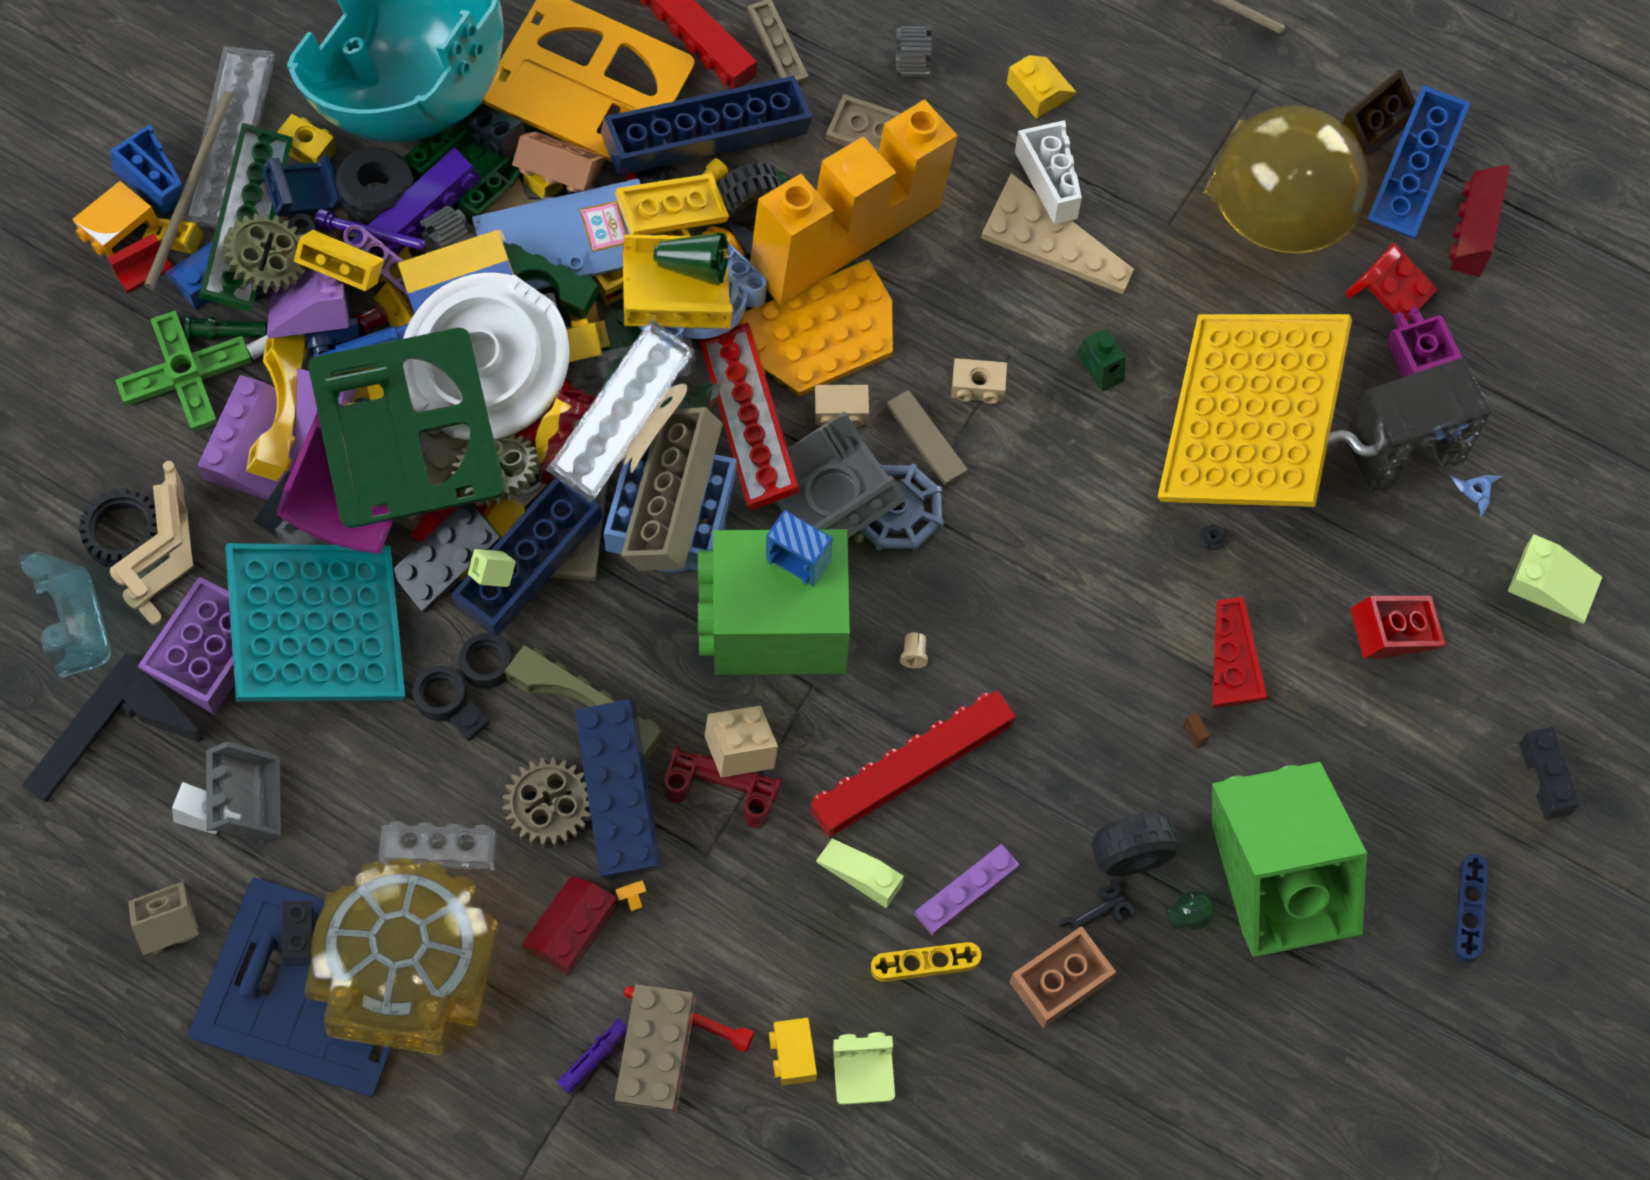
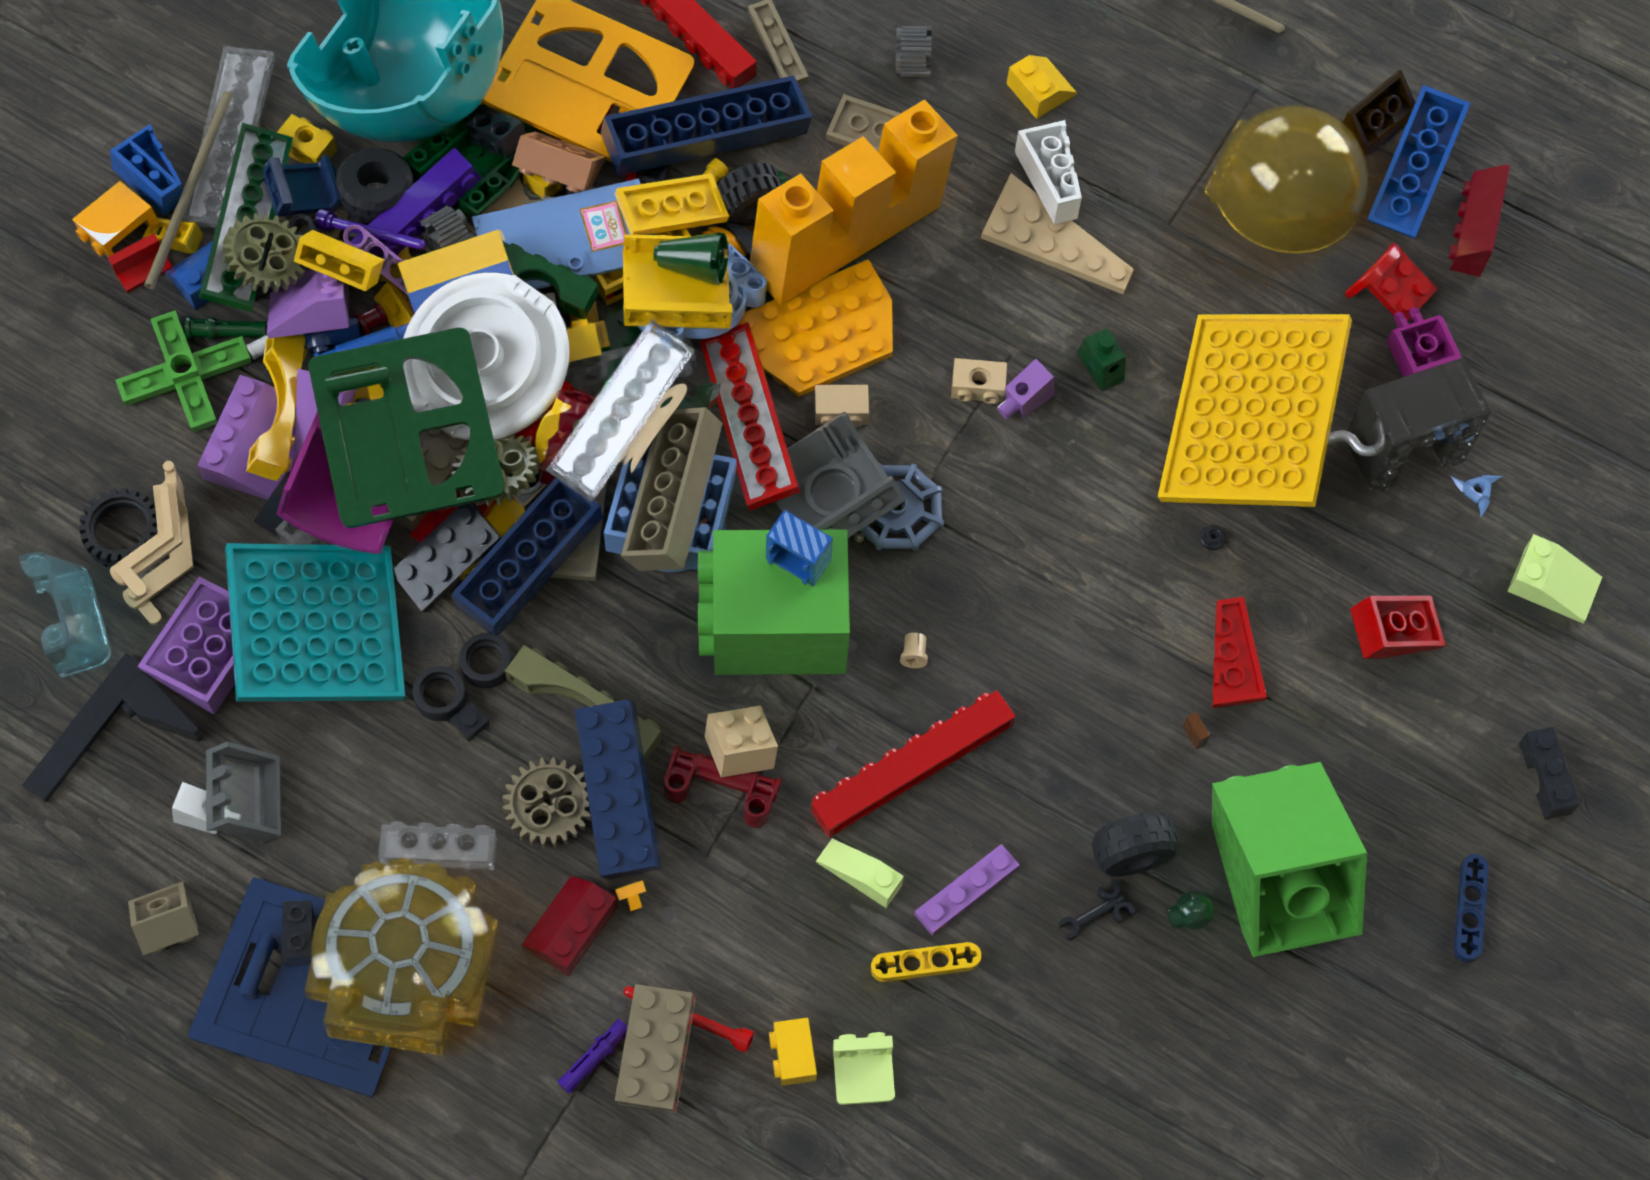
yellowish green panel [468,549,516,587] -> none
dark tan tile [887,390,968,487] -> none
nougat brick [1009,926,1116,1029] -> none
none -> medium lavender torso [997,359,1055,419]

